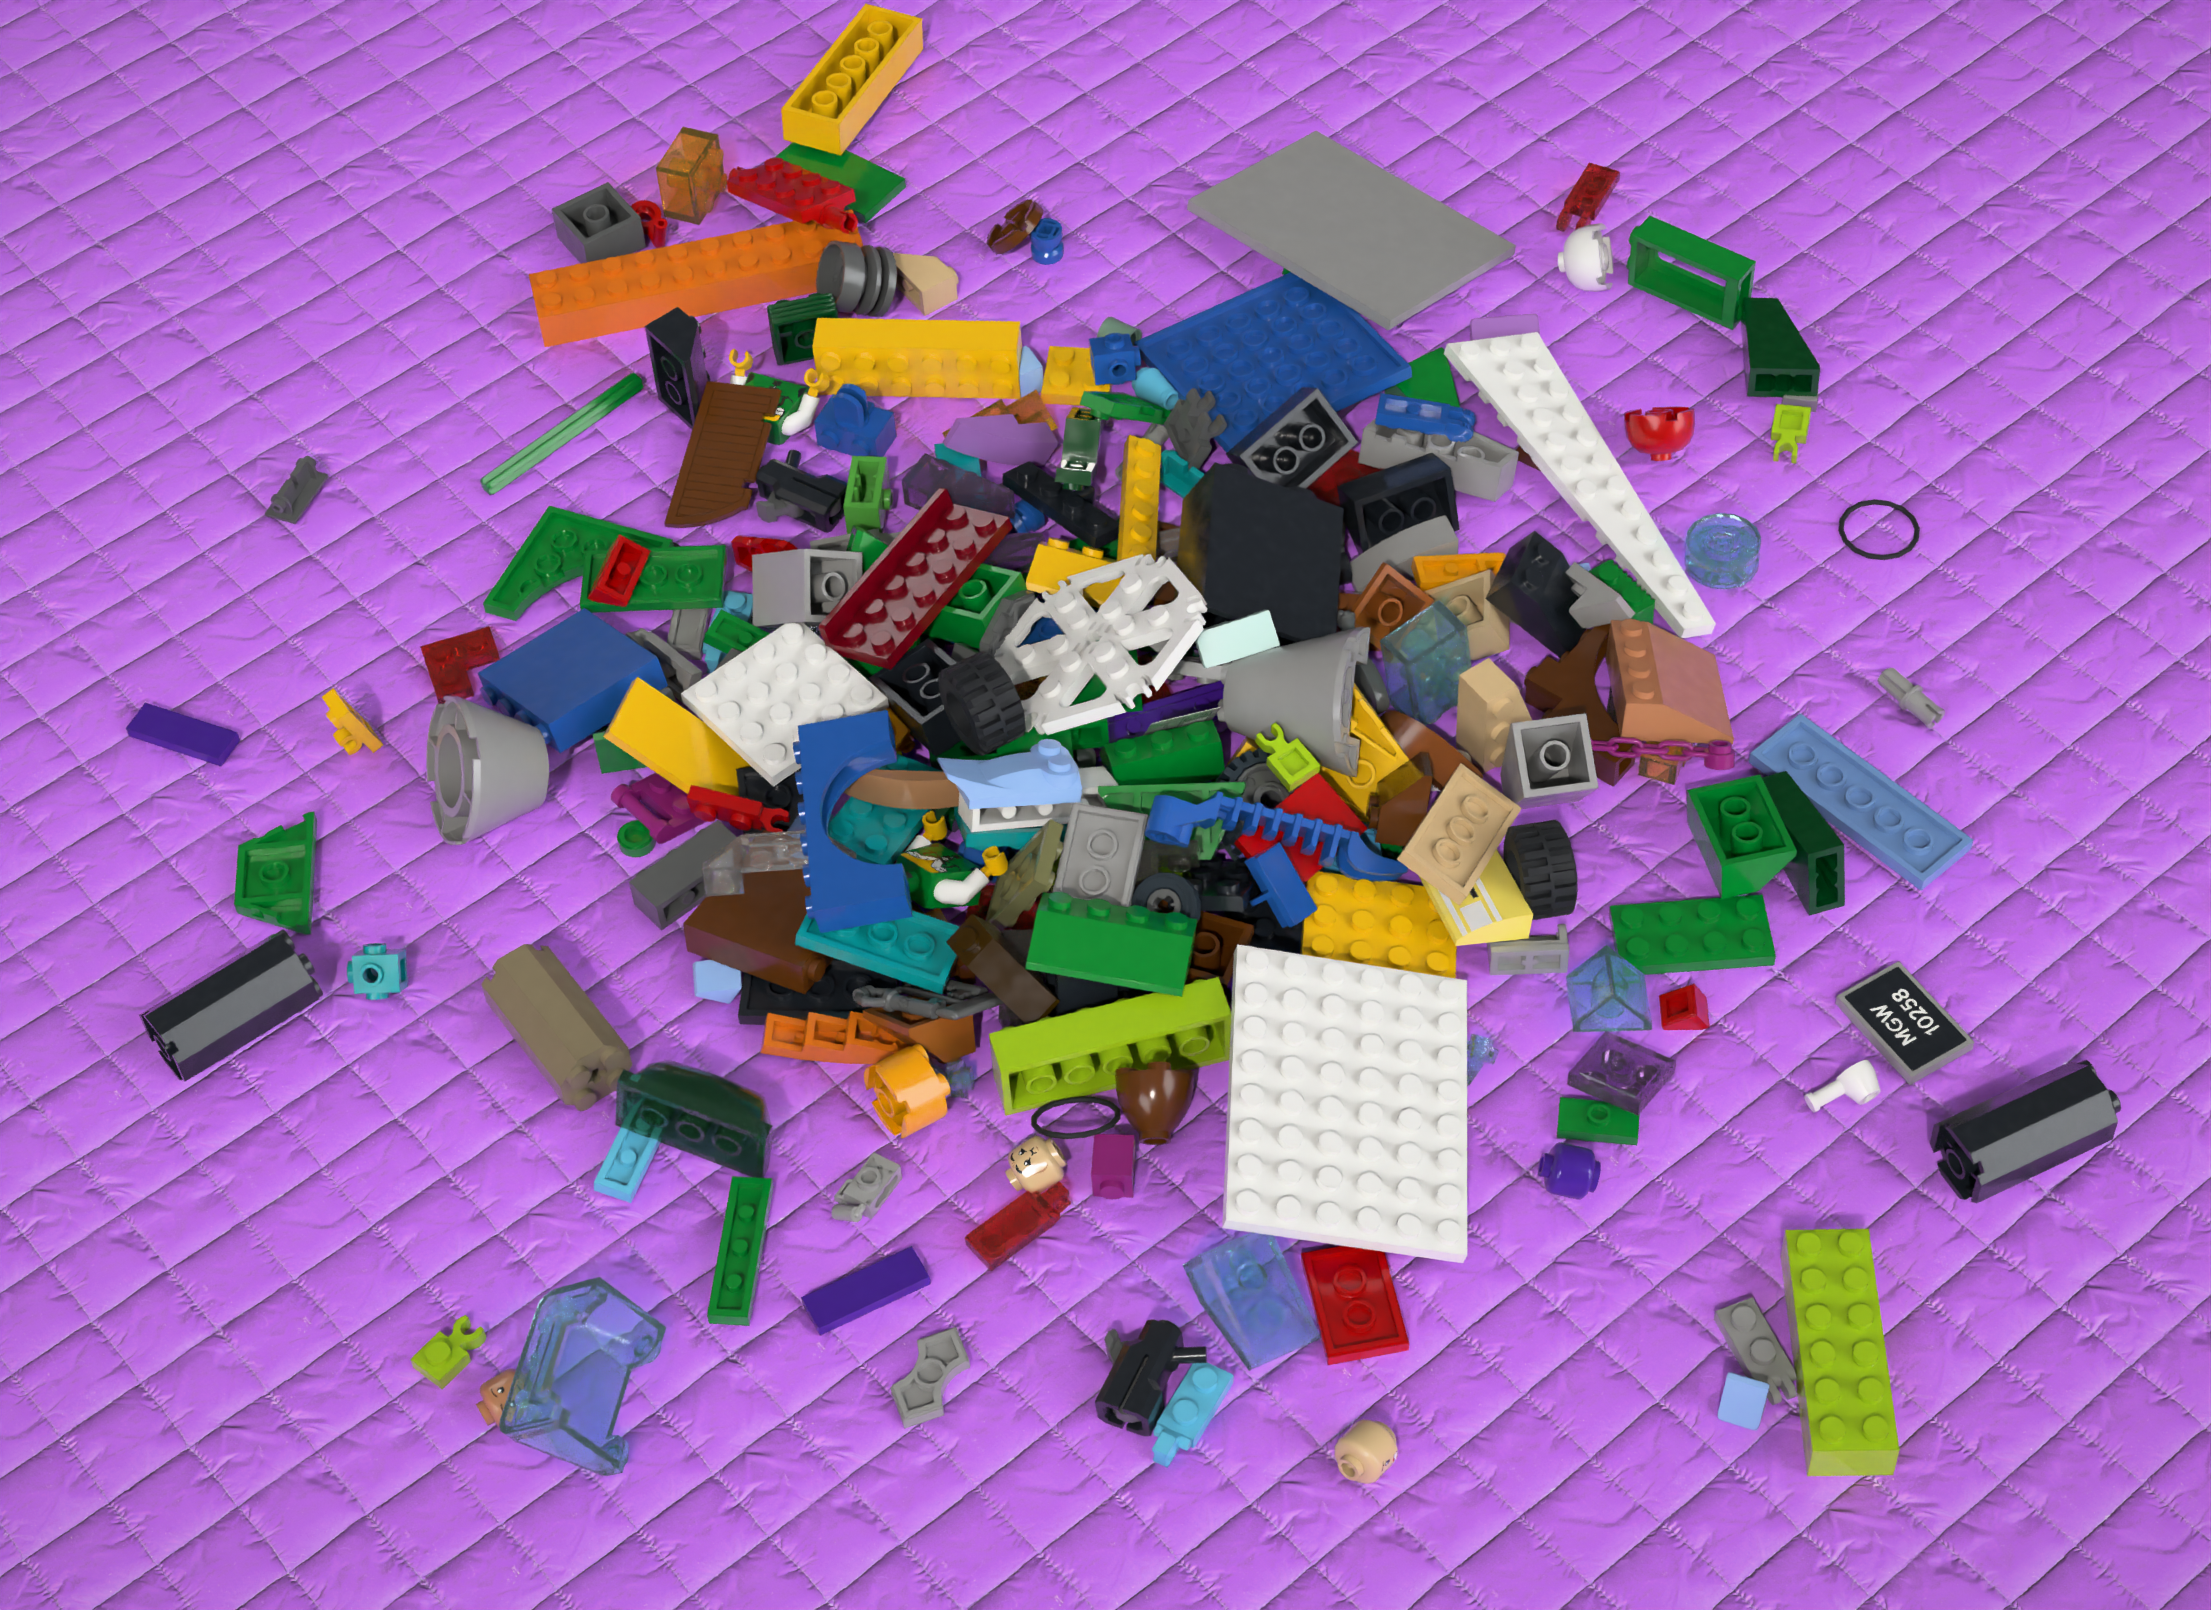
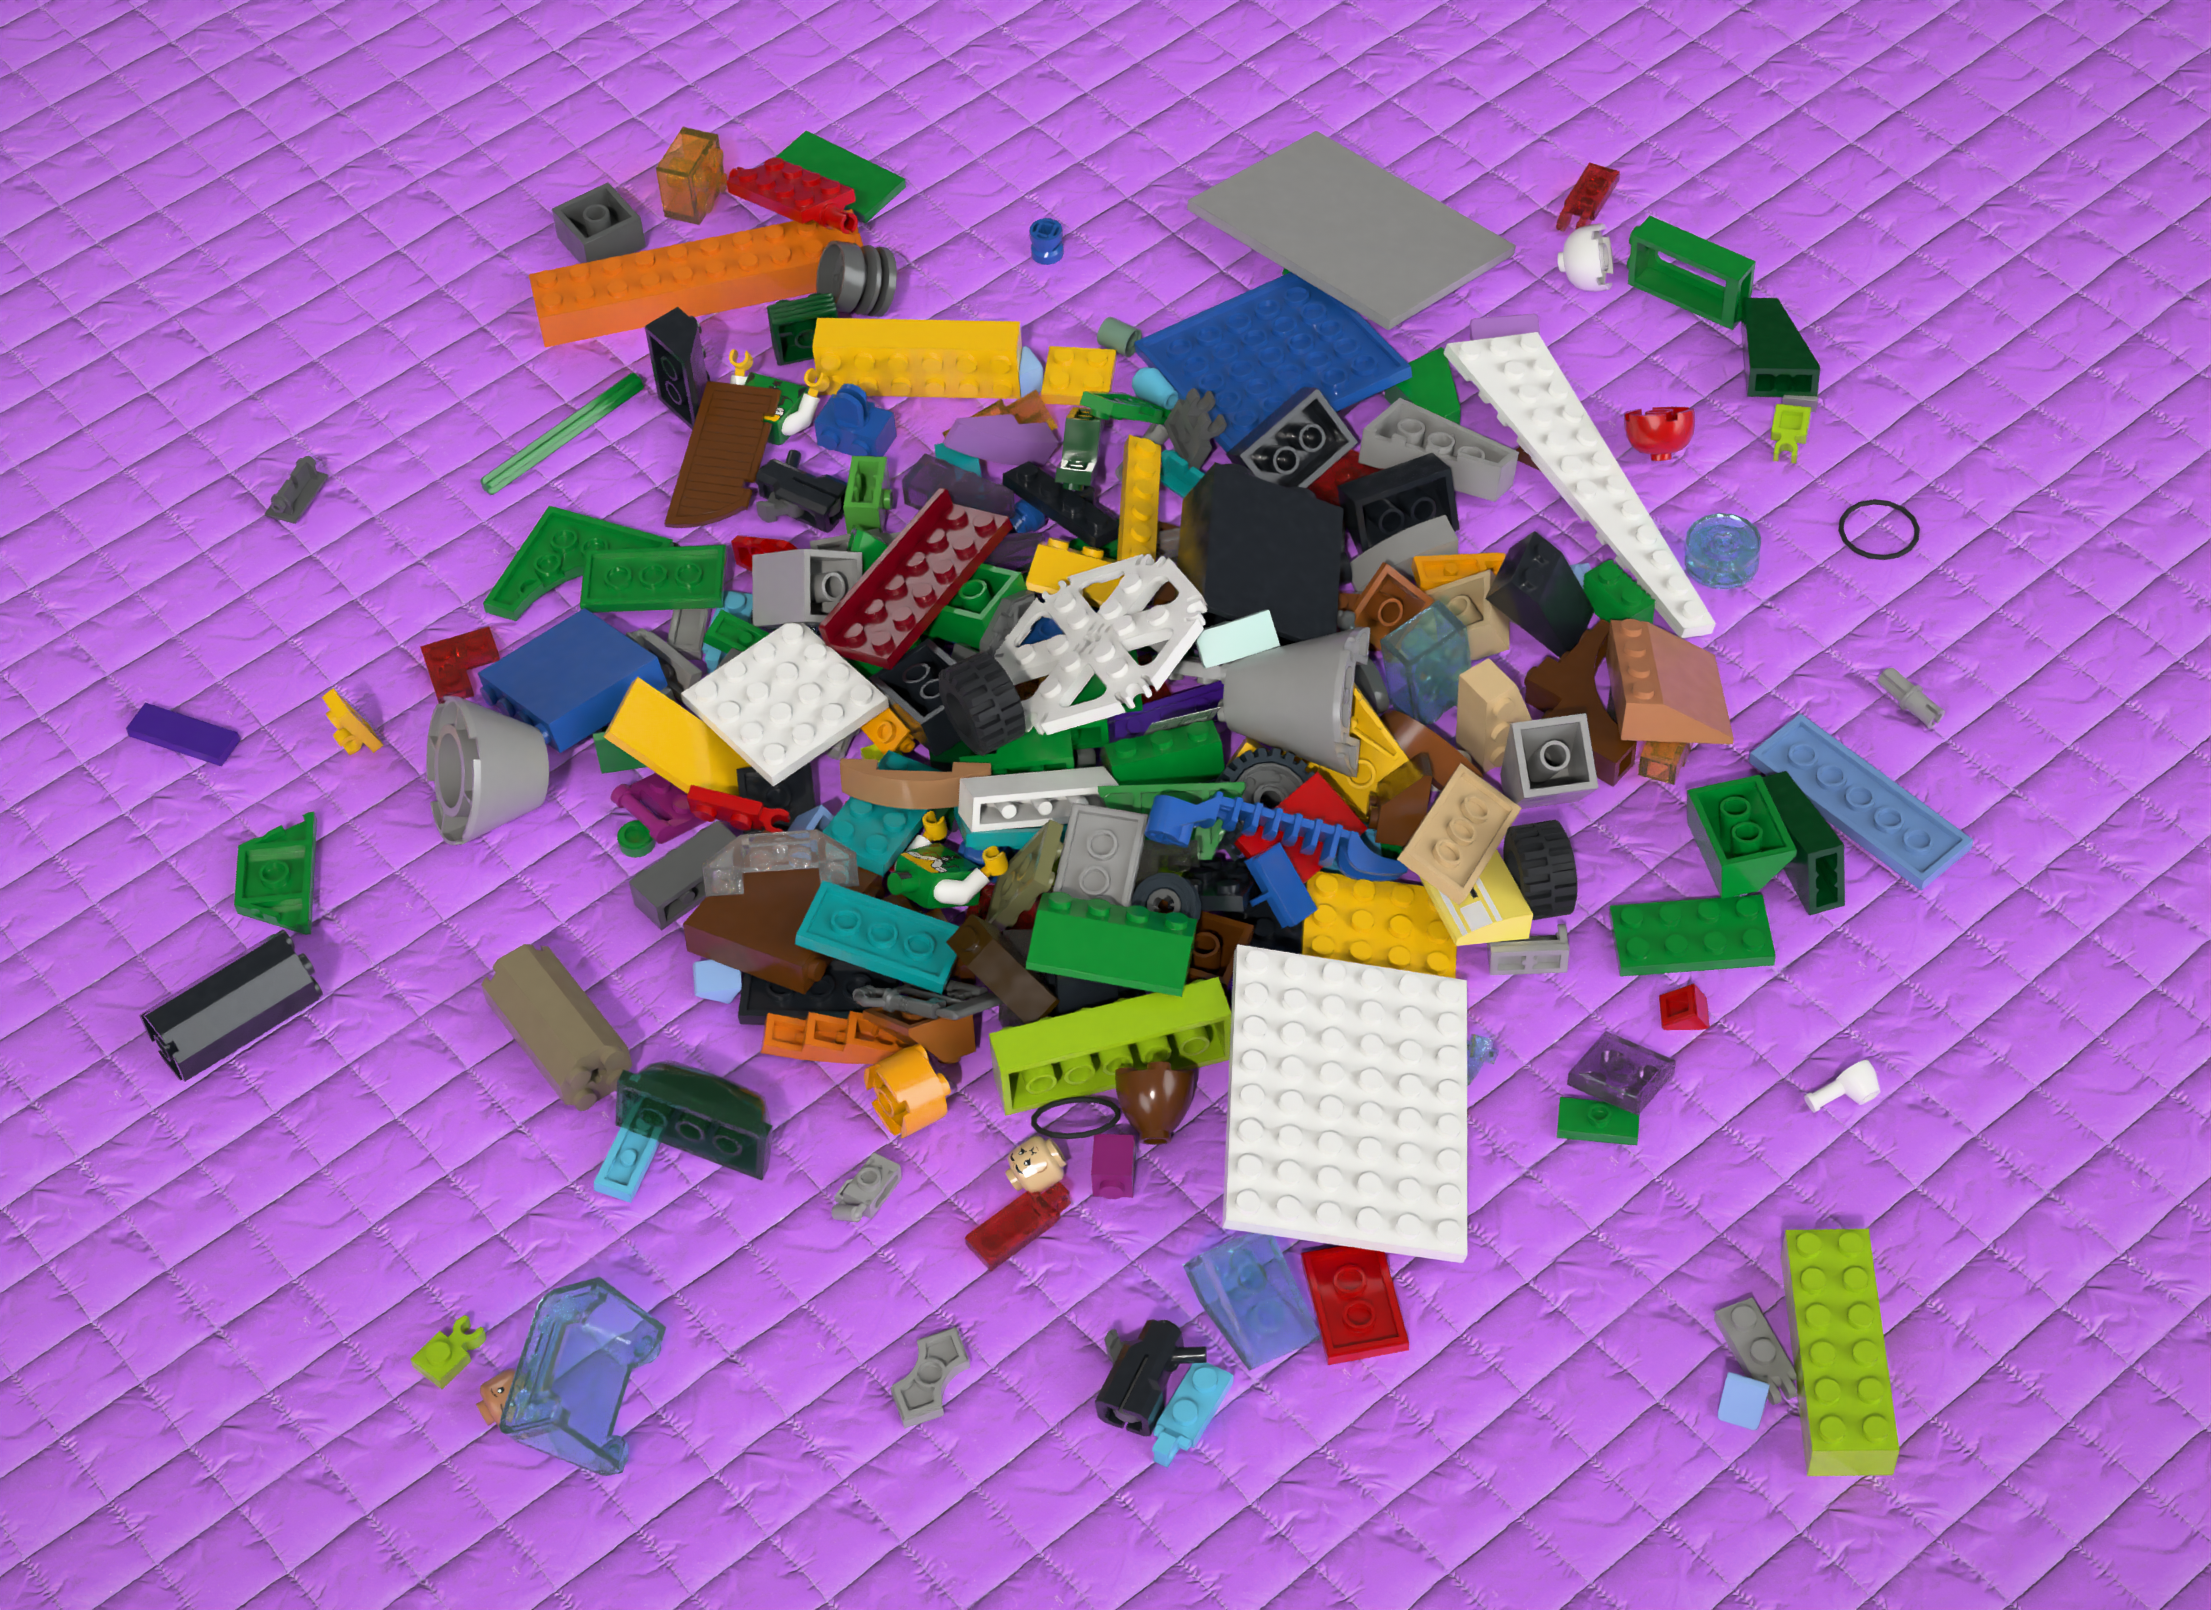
teal brick [347,943,408,1000] -> none
red slope [587,534,651,607] -> none
red plate [631,200,668,248] -> none
green plate [707,1176,774,1326] -> none
yellow brick [781,3,923,156] -> none
blue arch [793,710,913,933] -> none
dark purple tile [801,1246,931,1336] -> none
tan slope [893,253,959,316] -> none
clear light blue plate [930,1059,974,1098] -> none
light blue slope [937,739,1082,809] -> none
reddish brown tile [986,199,1043,255] -> none
blue brick [1089,333,1141,385] -> none
lime plate [1255,722,1320,792] -> none
tan head [1335,1419,1398,1484] -> none
blue hinge [1375,393,1476,443] -> none
dark purple head [1538,1142,1601,1200] -> none
light grey slope [1565,562,1635,628] -> none
clear light blue slope [1566,945,1652,1032] -> none
magenta piece [1590,737,1735,770] -> none
black tile [1835,961,1974,1085] -> none
brick [1930,1060,2121,1203] -> none

